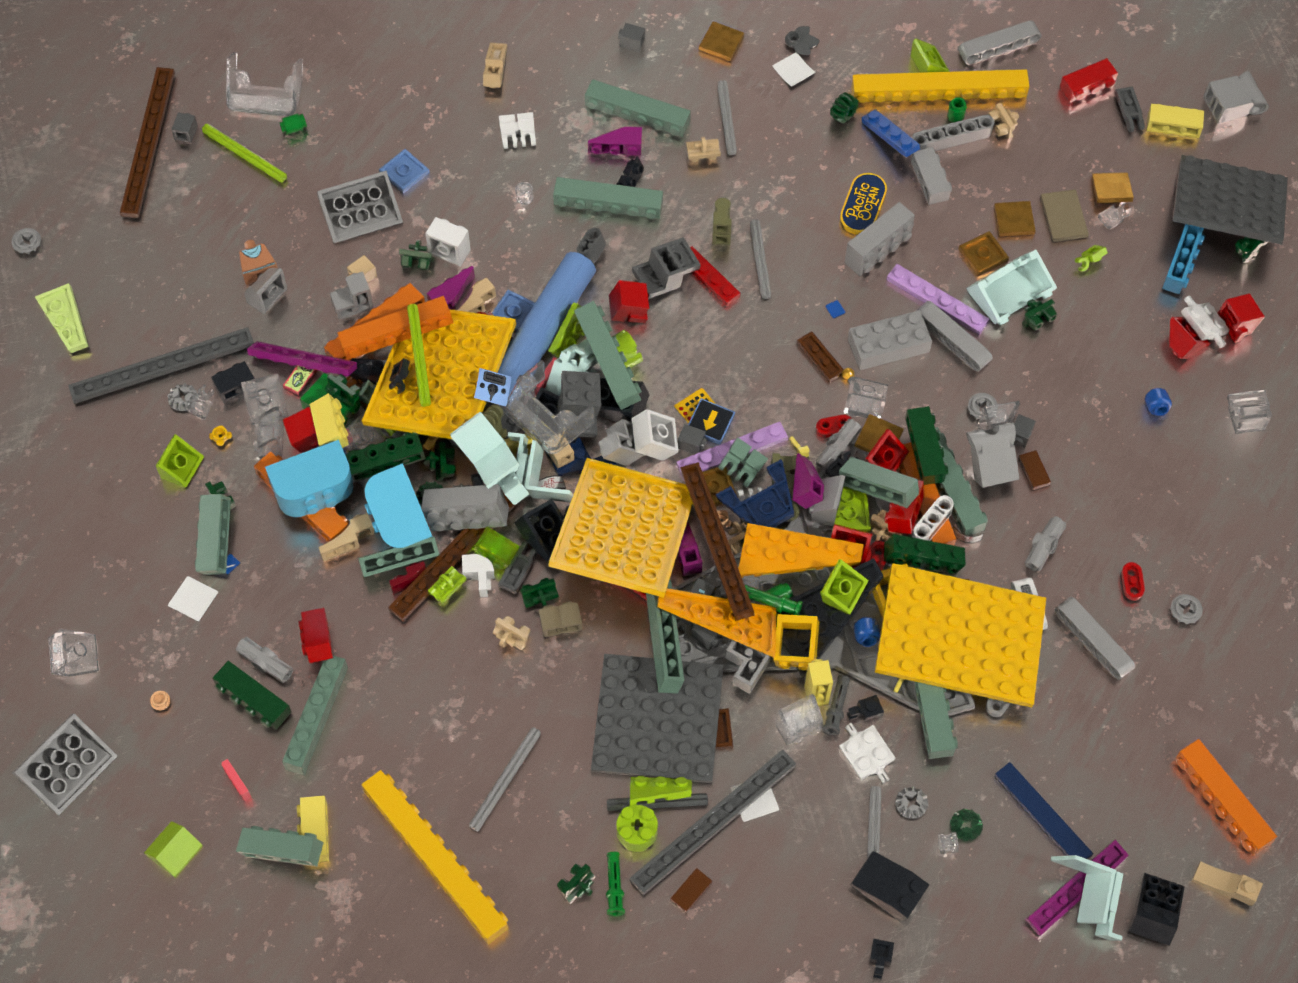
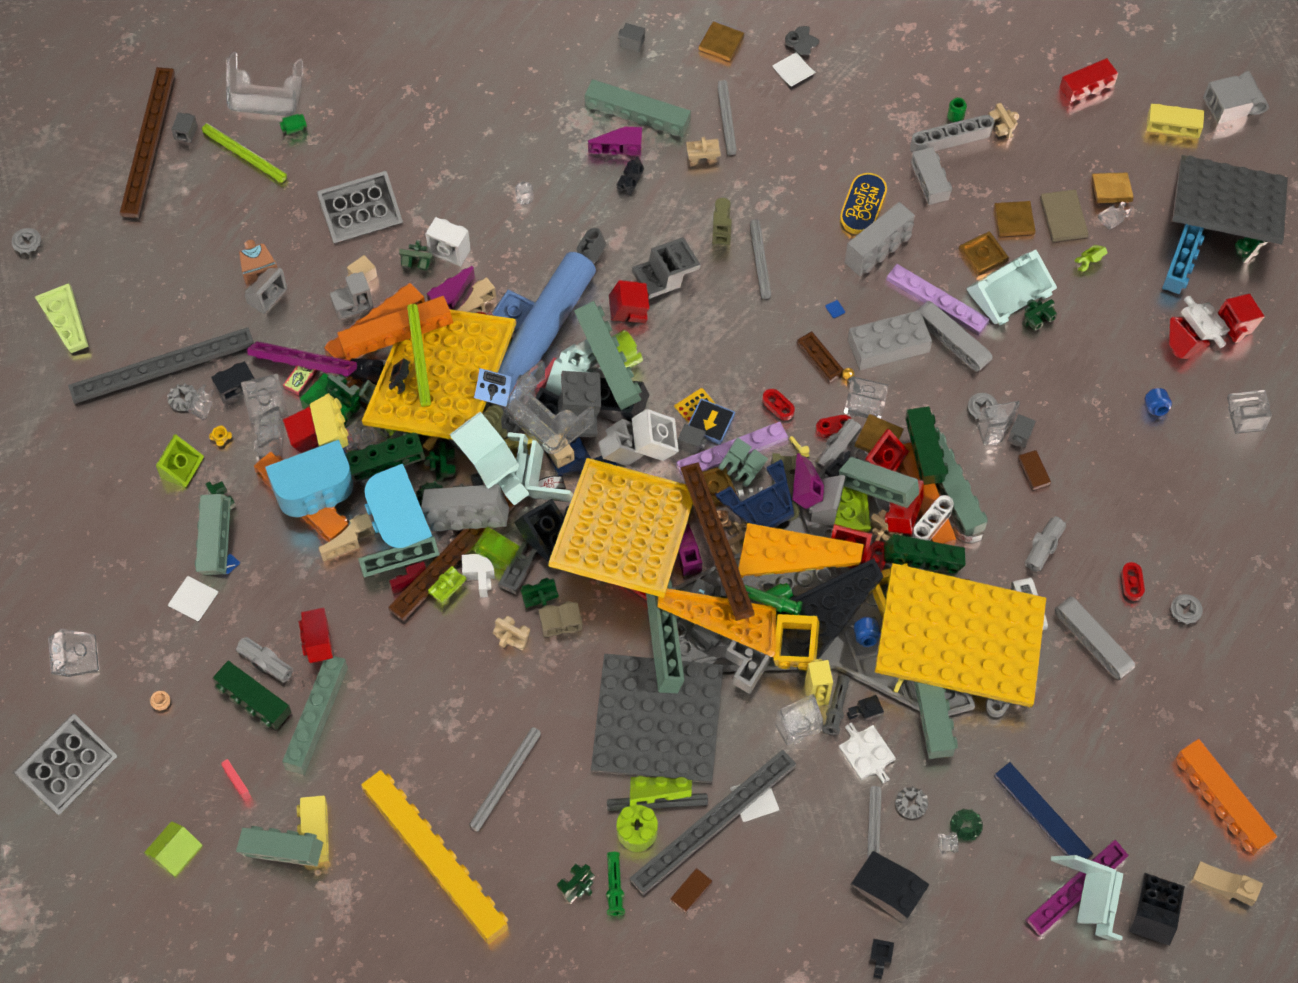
medium blue tile [379,149,430,194] -> none
tan slope [483,43,507,88] -> none
white legs [499,112,536,149] -> none
lime wing [548,302,585,359] -> none
sand green brick [553,177,663,219] -> none
red plate [690,246,741,307] -> none
reddish brown tile [715,708,733,750] -> none
lime slope [820,559,869,614] -> none
dark green gear [830,92,859,124] -> none
yellow brick [851,69,1030,103] -> none
blue plate [861,109,920,157] -> none
lime slope [910,38,950,73] -> none
light grey beam [958,20,1042,65] -> none
light grey piece [966,422,1019,488] -> none
dark grey hinge [1115,86,1145,132] -> none
none -> red plate [762,389,795,421]

